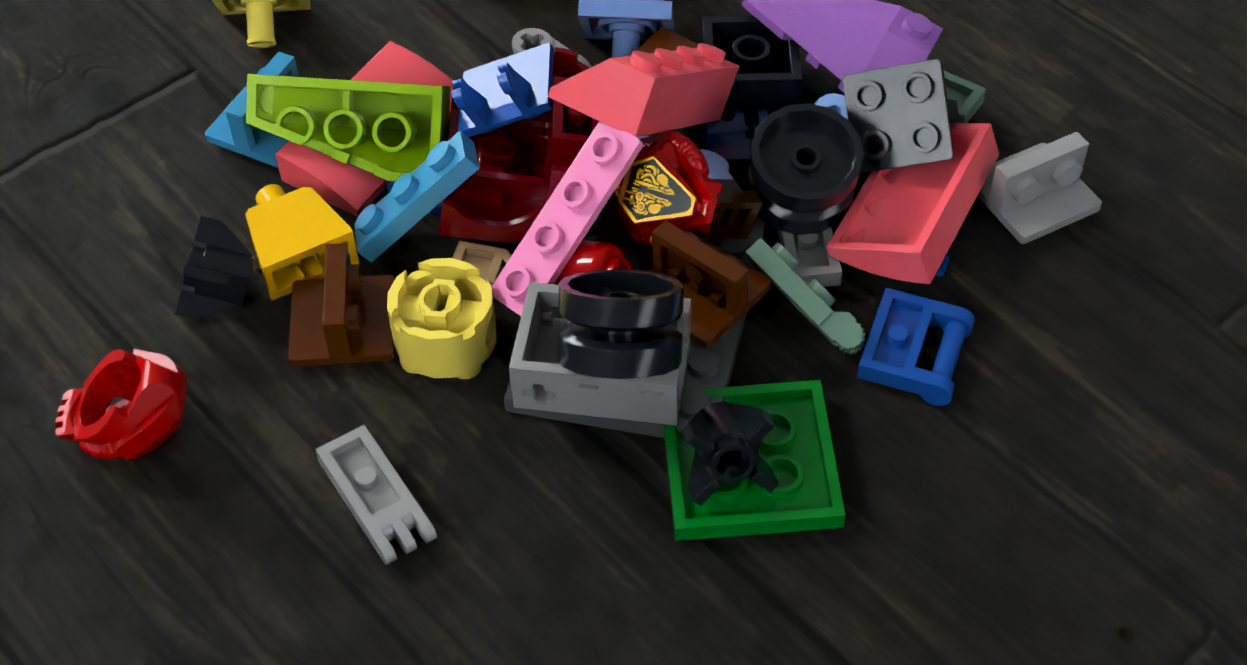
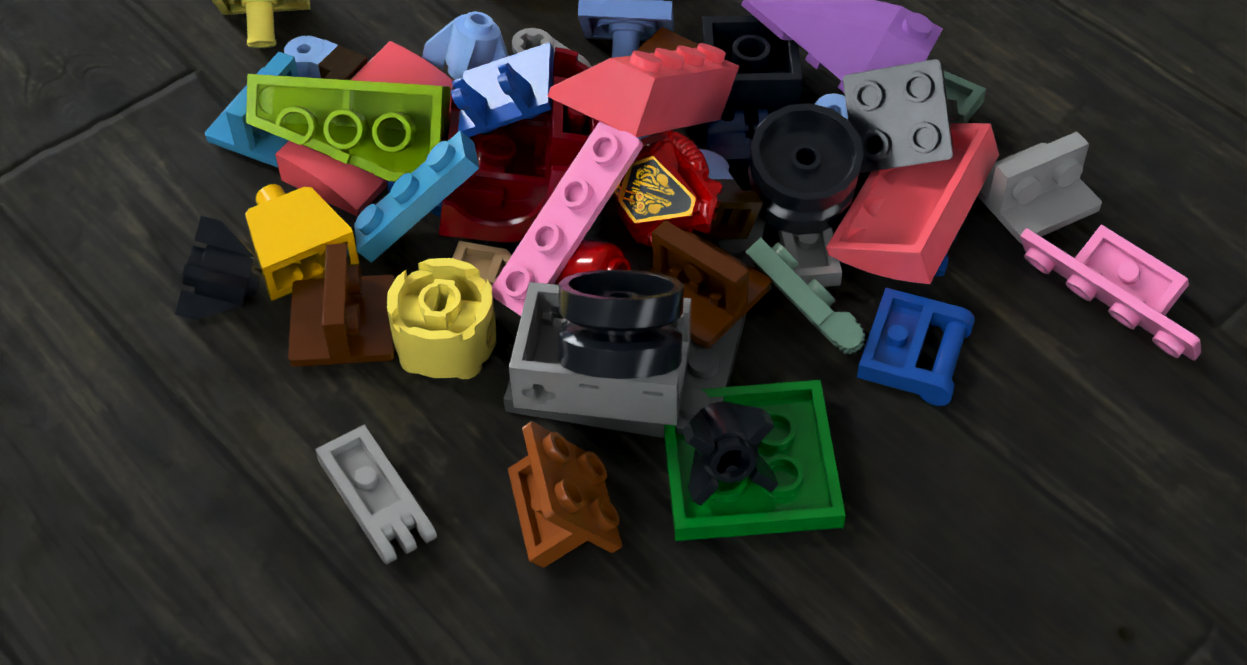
red helmet [55,349,187,462] -> none
none -> leg [284,36,368,80]
none -> light blue brick [422,11,509,95]
none -> dark orange bracket [508,421,622,568]
none -> bright pink bracket [1020,224,1202,361]

